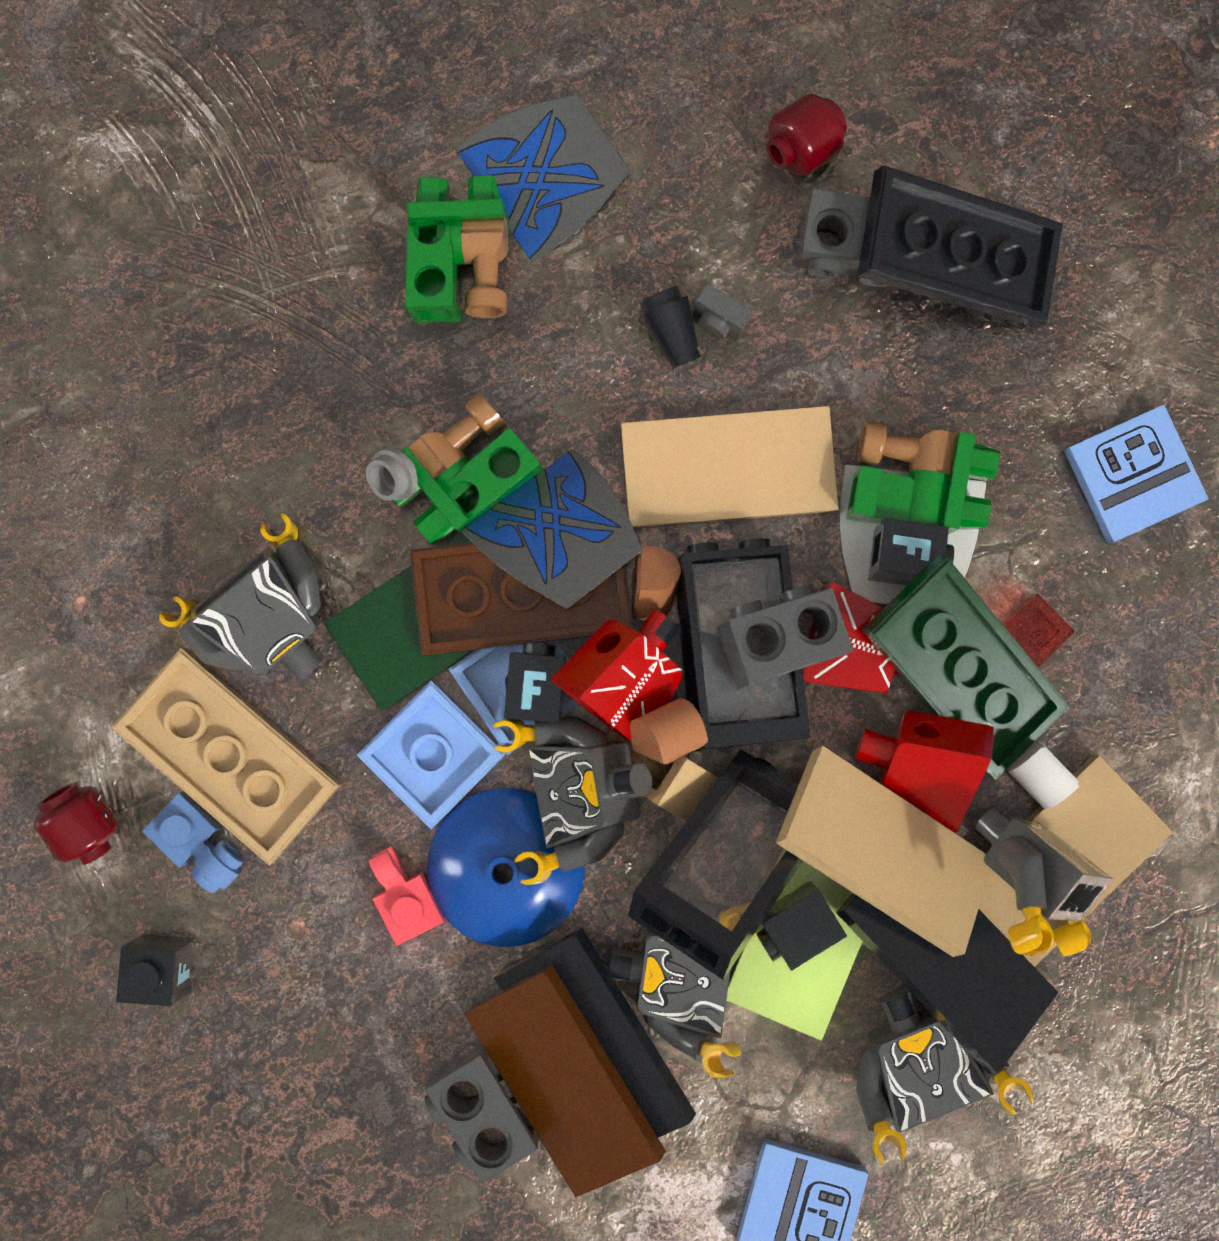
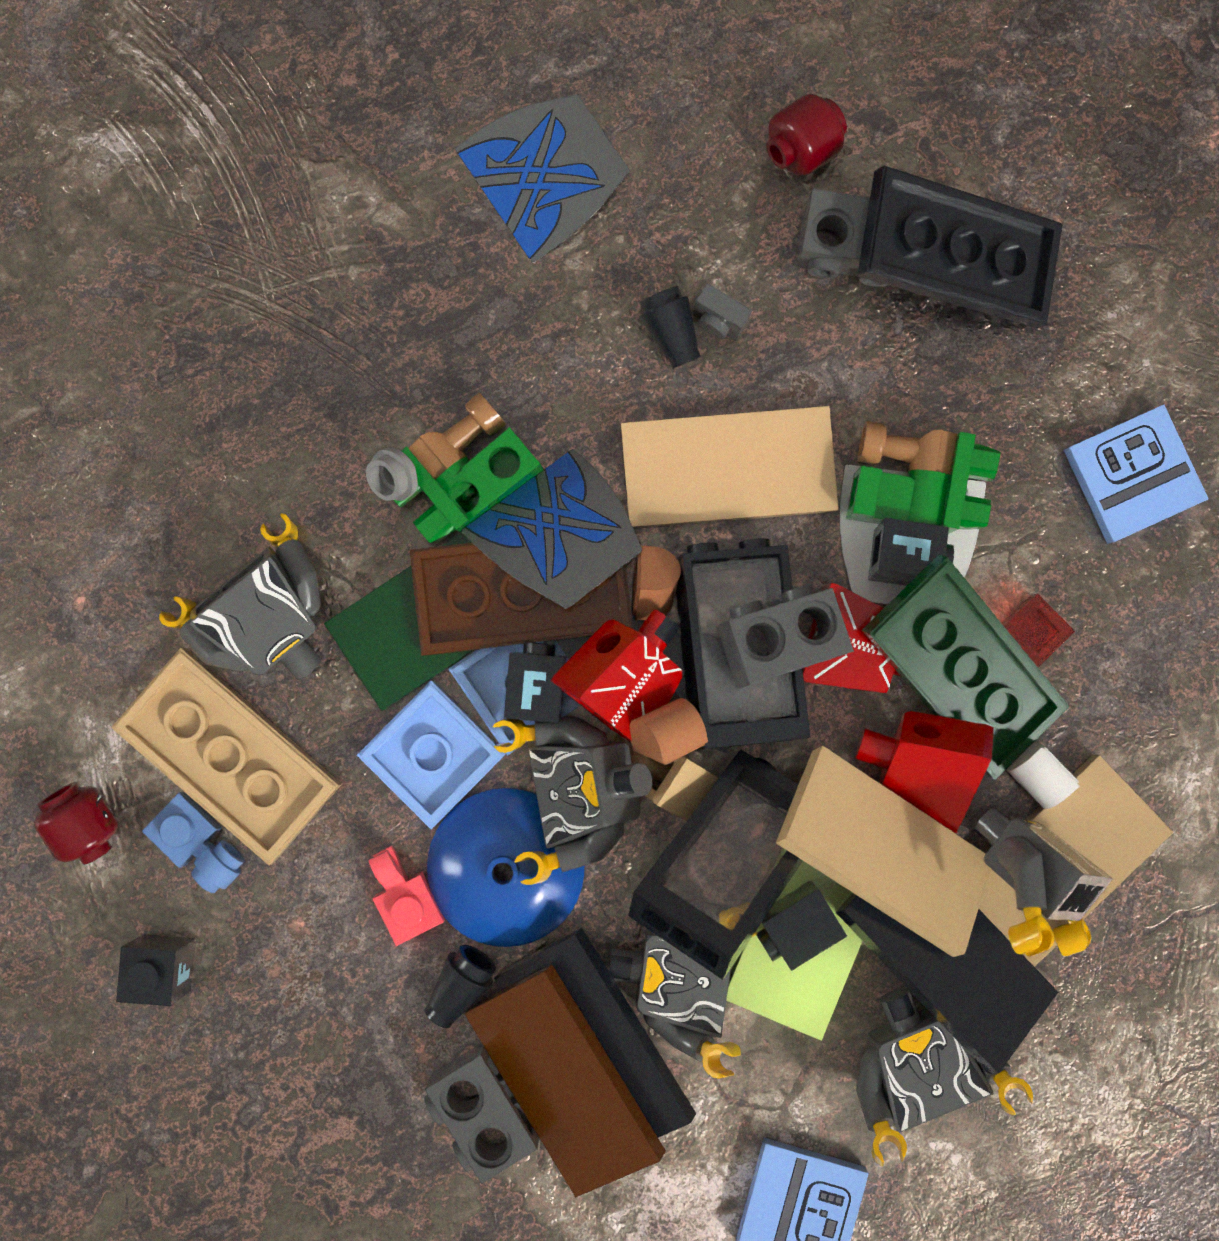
green hips [405,175,509,323] -> none
none -> black cone [424,945,496,1028]

